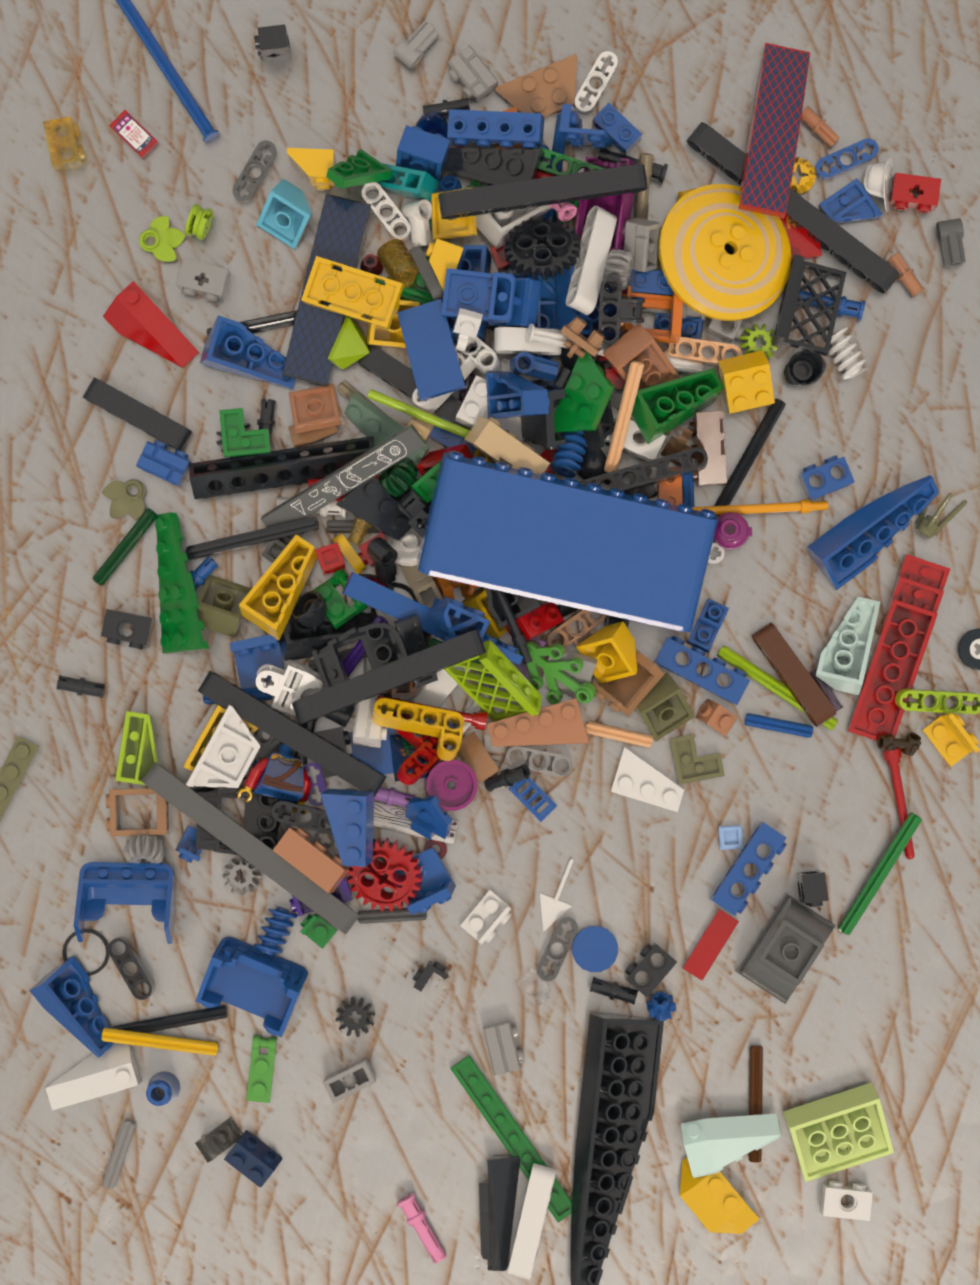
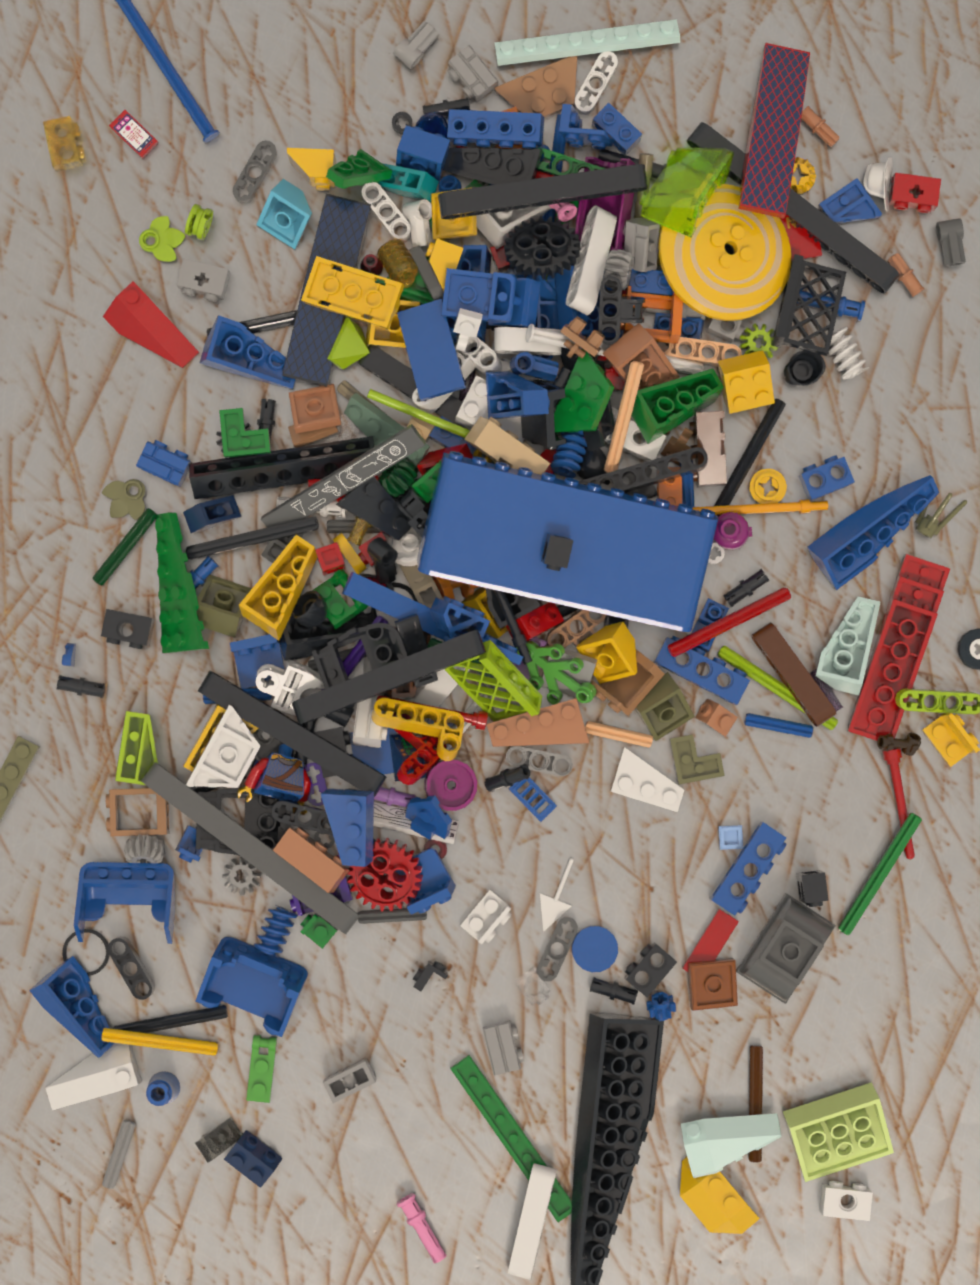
black beam [83,377,192,452] -> none
black brick [254,24,292,63] -> none
black gear [335,997,375,1037] -> none
medium nougat slope [459,732,499,783] -> none
black wedge [479,1156,521,1271] -> none
blue beam [814,138,879,180] -> none
none -> blue tile [62,643,76,667]
none -> dark blue slope [183,495,241,534]
none -> black bush [392,112,413,135]
none -> light aqua plate [494,19,680,66]
none -> black brick [541,534,574,571]
none -> clear neon green windscreen [639,147,734,238]
none -> red axle [667,588,791,657]
none -> dark orange tile [688,958,738,1011]
none -> black pin [723,569,770,607]
none -> yellow gear [749,469,787,504]

